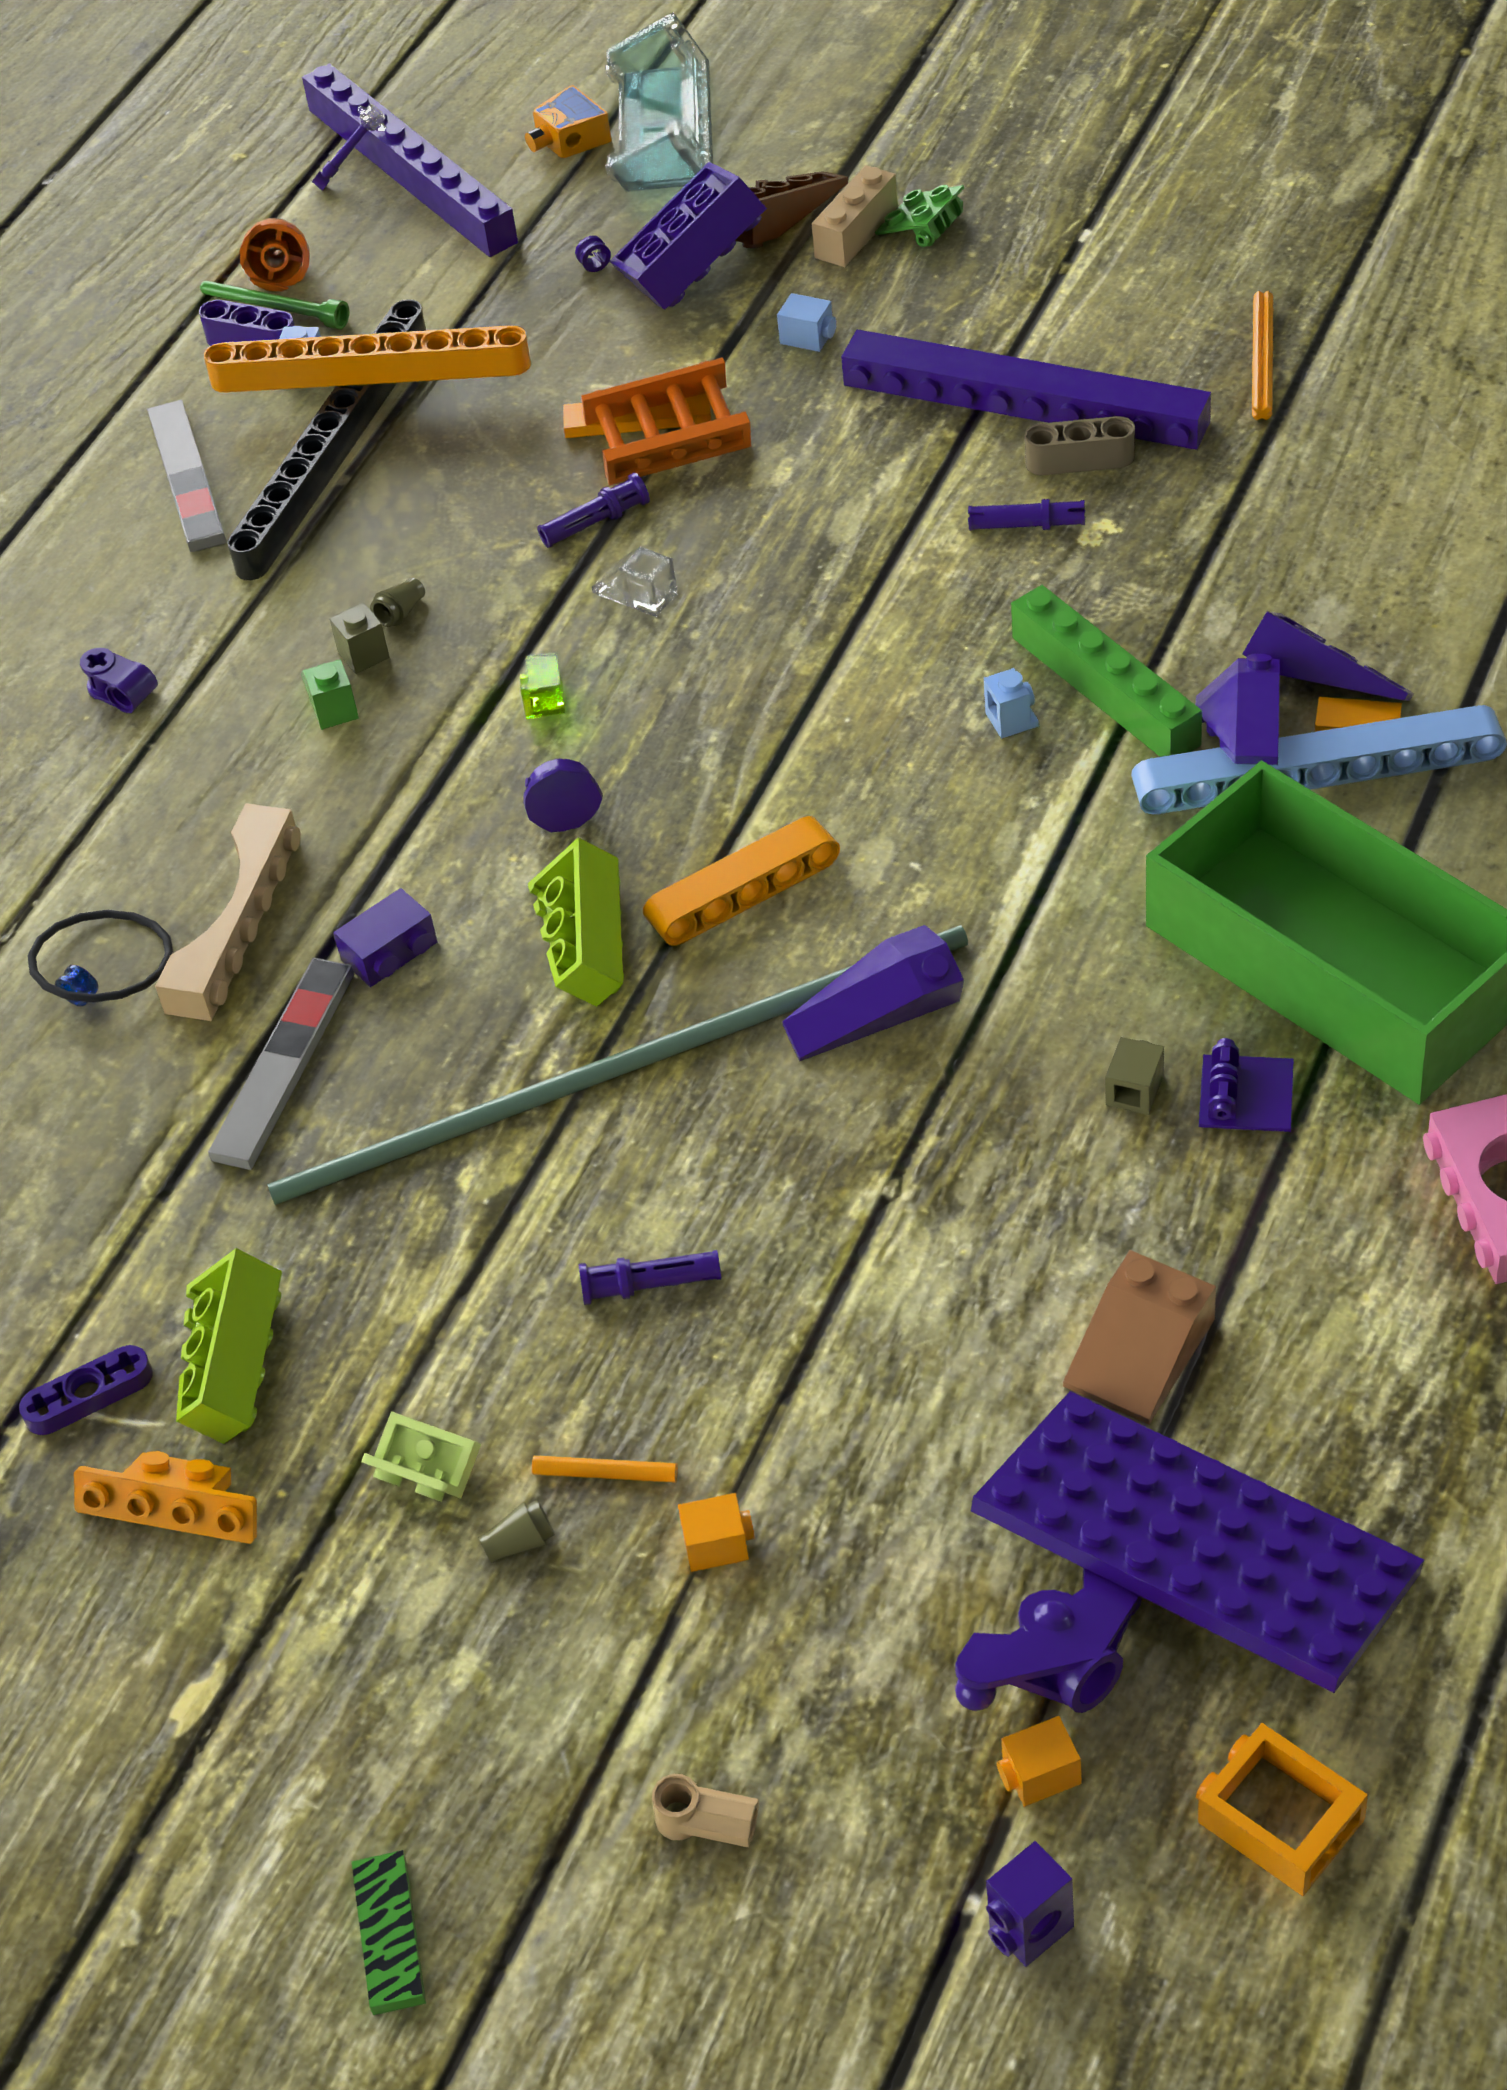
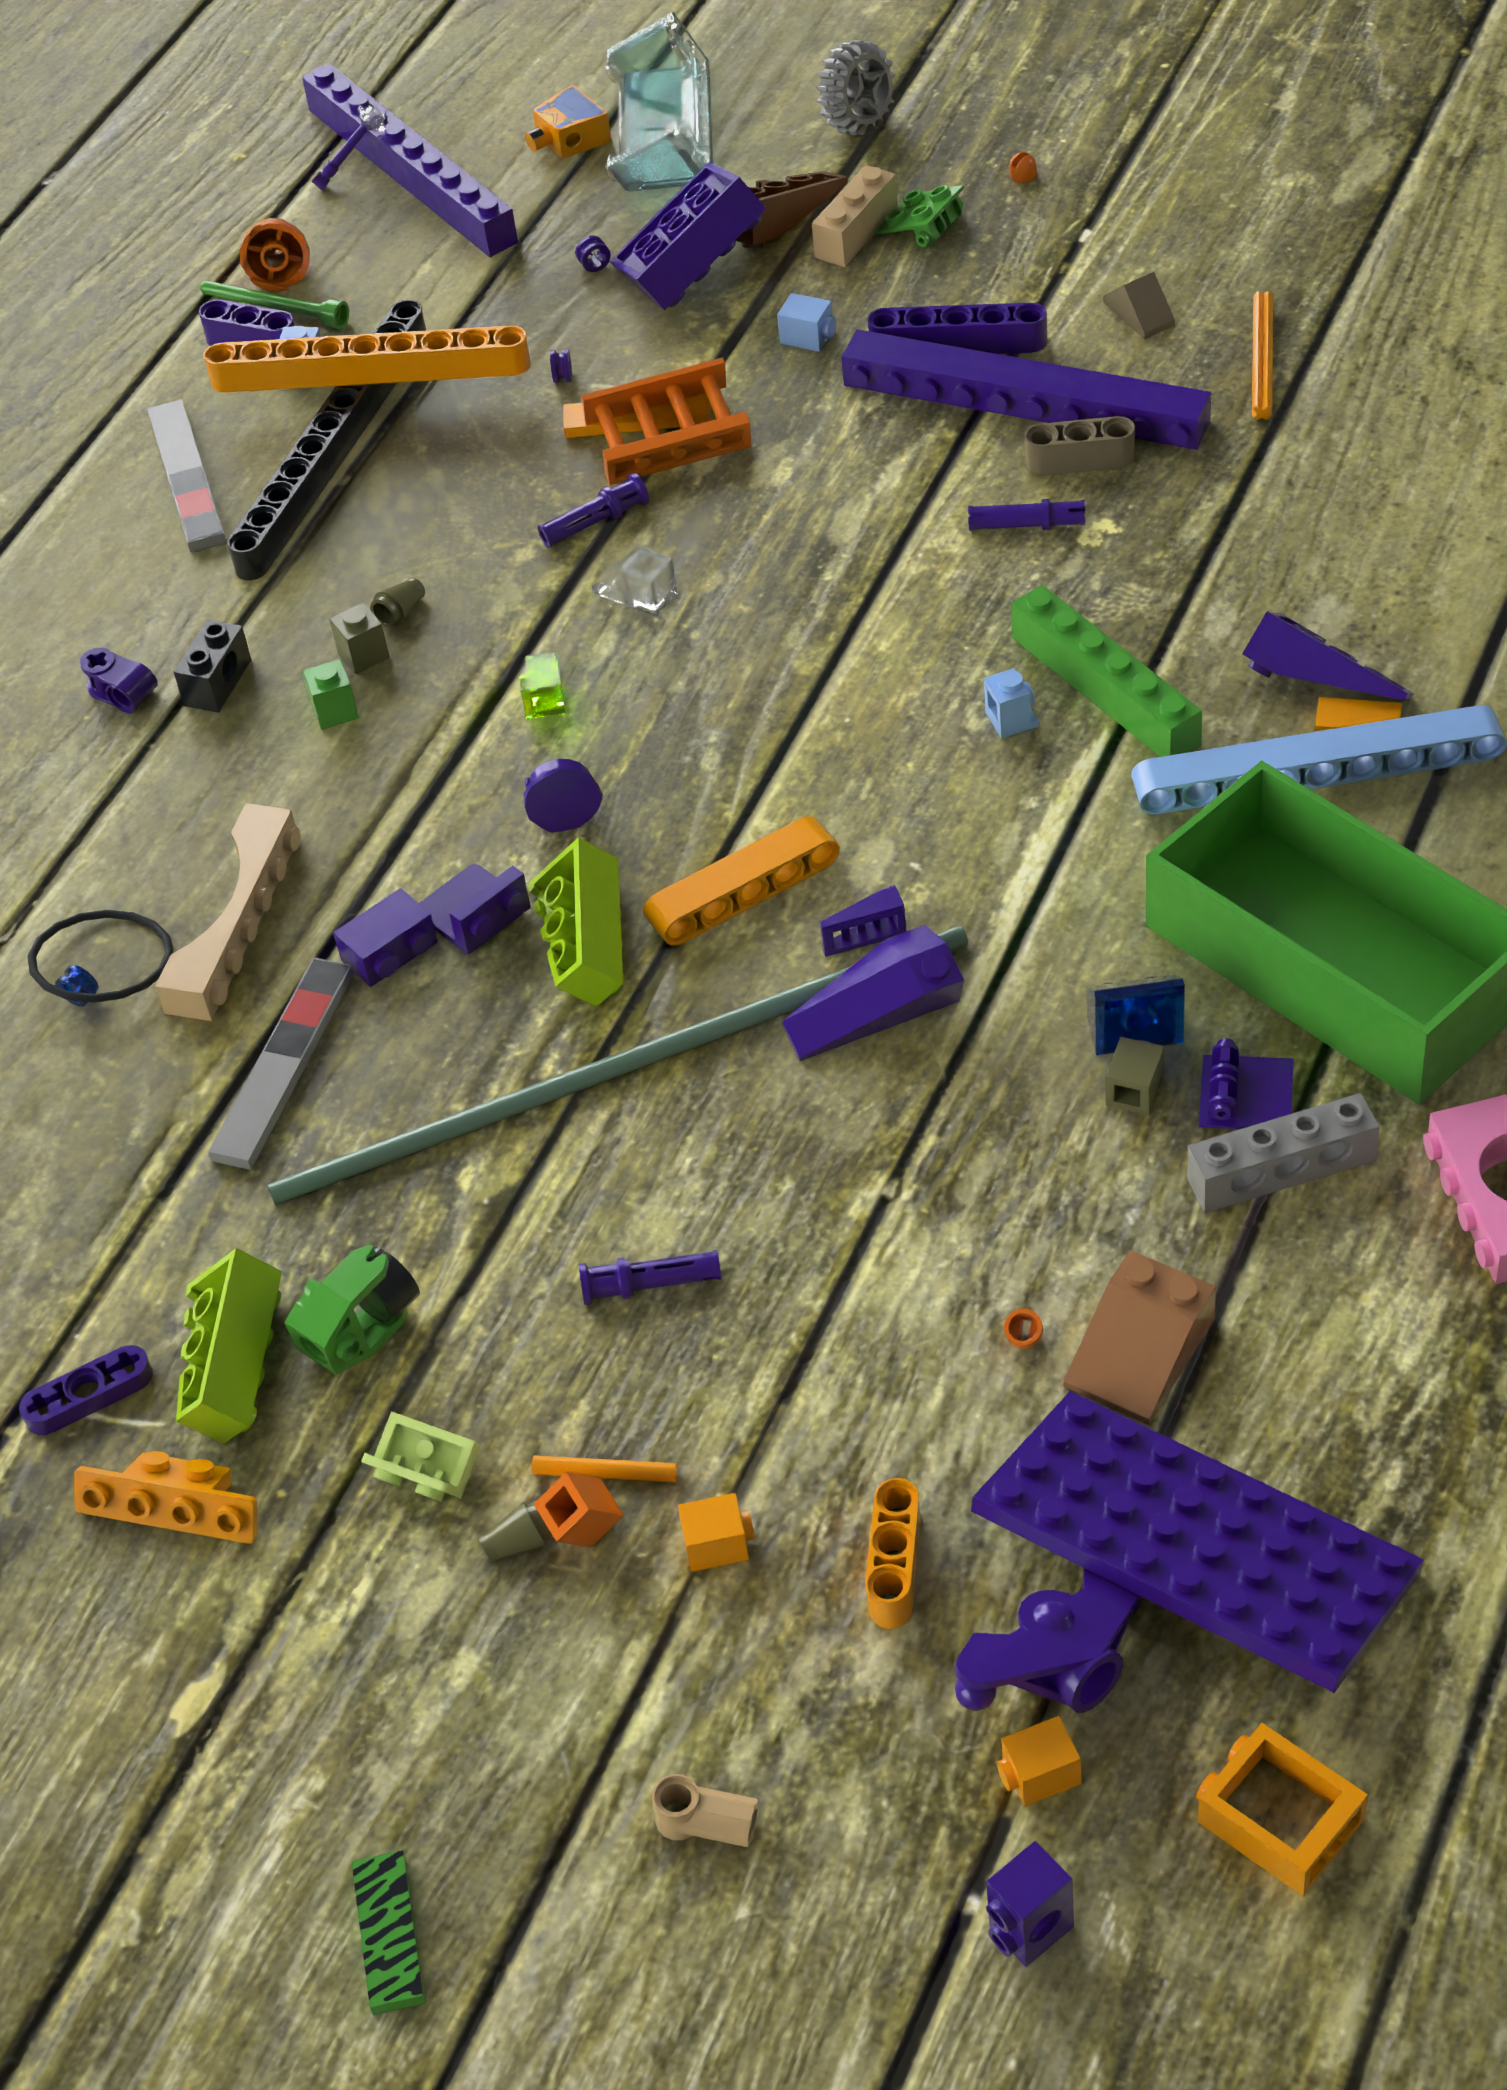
dark purple wedge [1195,653,1280,765] -> none
none -> black brick [173,619,252,713]
none -> bright green piece [285,1245,420,1375]
none -> dark purple bracket [419,864,531,955]
none -> orange brick [534,1472,624,1547]
none -> dark purple bush [550,348,572,383]
none -> light grey gear [815,39,896,136]
none -> dark purple slope [819,885,907,957]
none -> light orange beam [865,1478,921,1629]
none -> dark purple beam [867,303,1048,354]
none -> orange hinge [1004,1308,1044,1349]
none -> orange hinge [1009,151,1037,183]
none -> clear blue slope [1086,975,1185,1055]
none -> dark tan slope [1103,272,1175,339]
none -> light grey brick [1187,1093,1380,1213]

